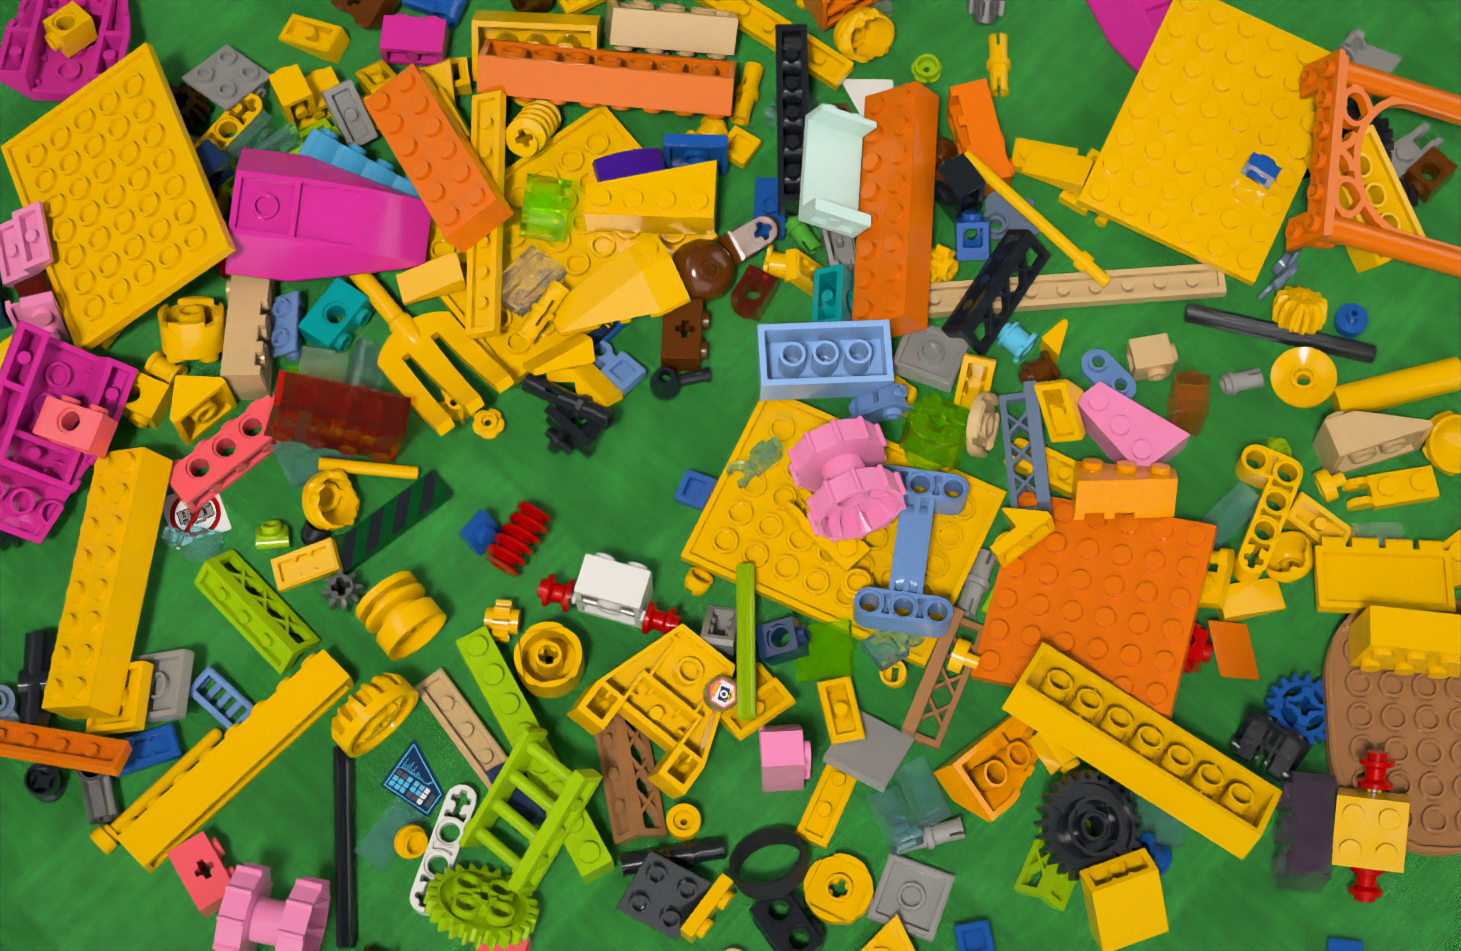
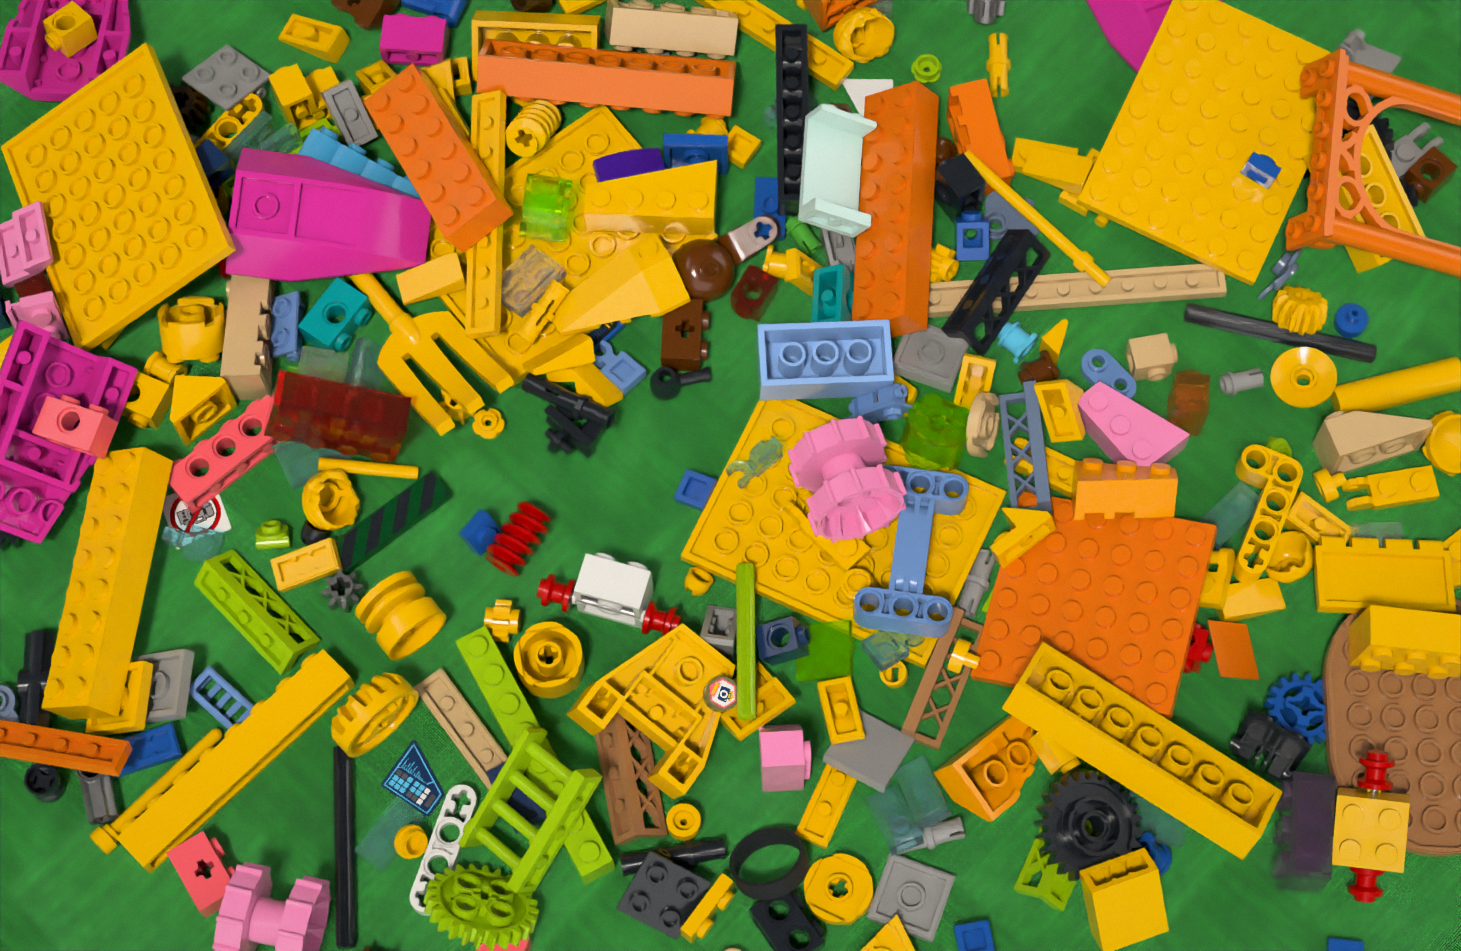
yellow pin [729,62,765,126] -> none

